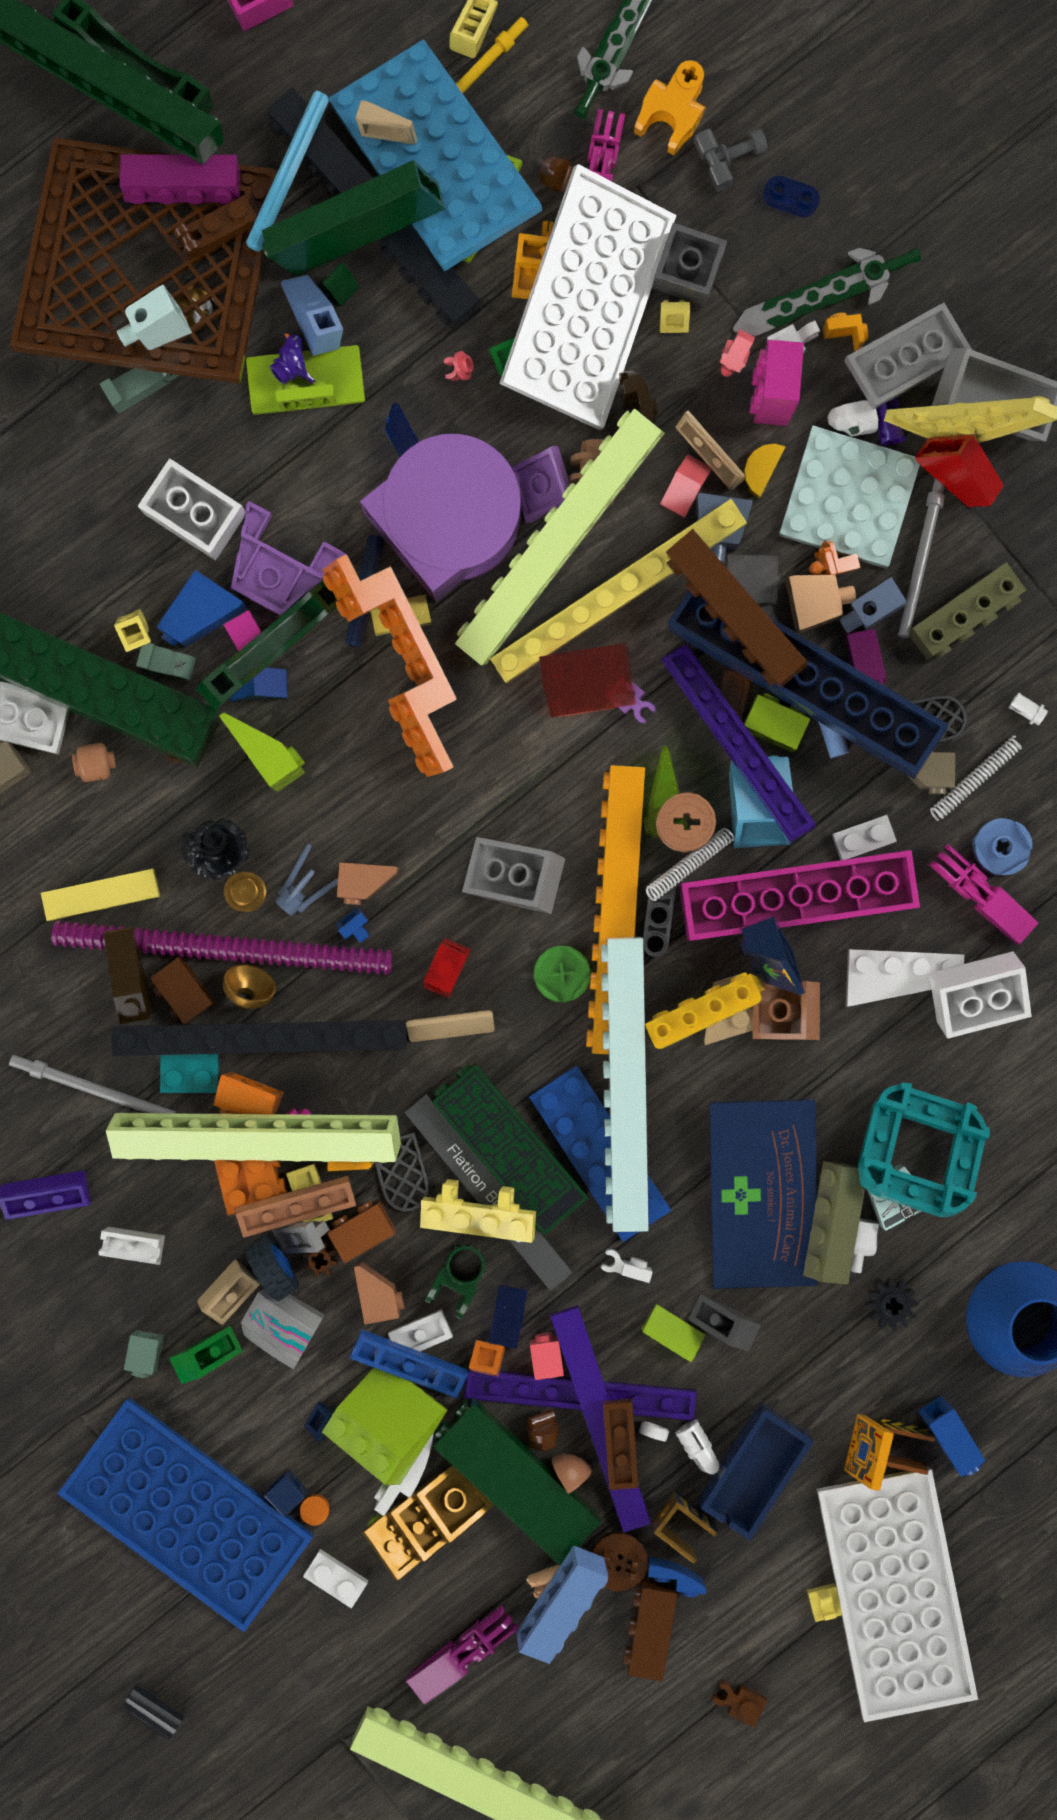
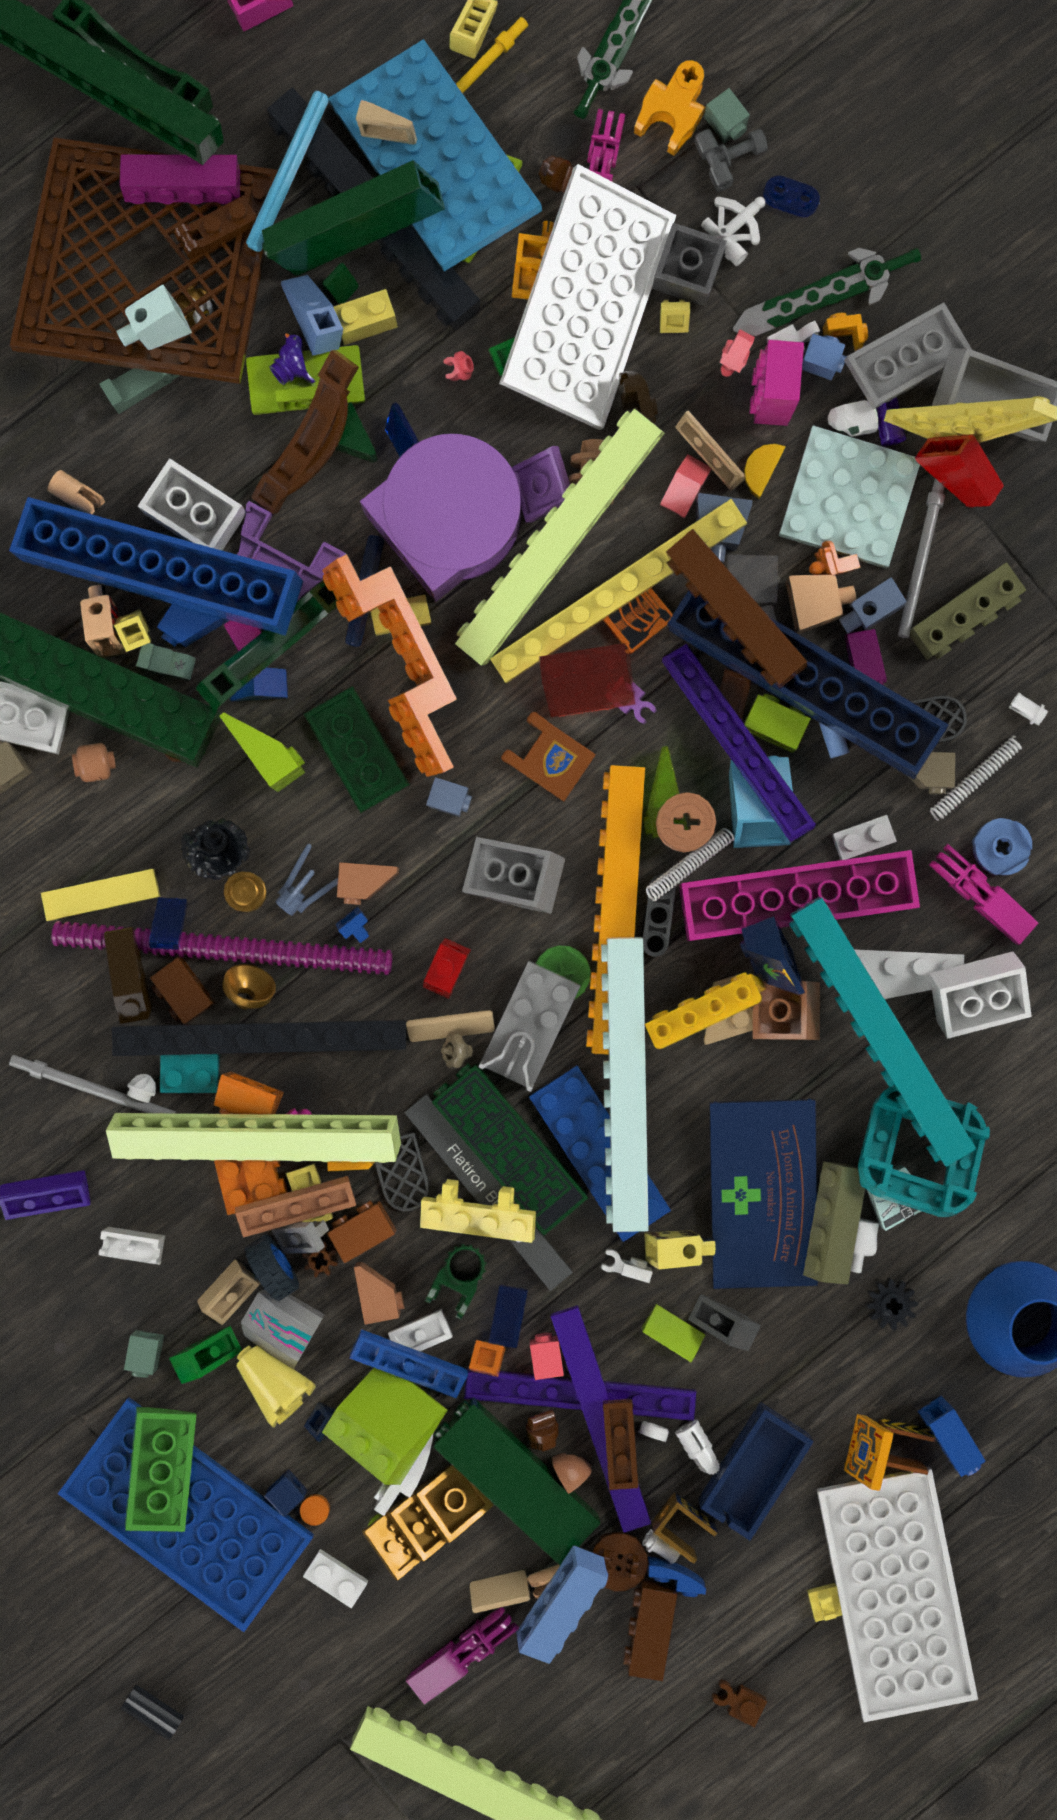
none -> blue brick [9,497,304,636]
none -> light nougat hinge [48,470,105,514]
none -> light nougat torso [80,585,127,658]
none -> bright green slope [125,1407,196,1532]
none -> white plate [127,1074,156,1103]
none -> clear blue tile [149,897,188,950]
none -> light yellow cone [236,1345,315,1428]
none -> reddish brown piece [251,350,359,514]
none -> dark green tile [303,686,410,814]
none -> light yellow brick [333,289,398,345]
none -> dark green slope [335,402,378,463]
none -> sand blue brick [426,777,472,817]
none -> dark tan piece [441,1034,473,1068]
none -> tan slope [470,1570,530,1613]
none -> light grey plate [478,961,581,1092]
none -> dark orange flag [501,712,596,802]
none -> tile [603,588,673,655]
none -> white pin [643,1529,680,1564]
none -> light yellow torso [644,1231,716,1269]
none -> white piece [701,197,765,266]
none -> sand green brick [704,88,750,144]
none -> teal brick [789,896,976,1167]
none -> medium blue brick [802,334,847,380]

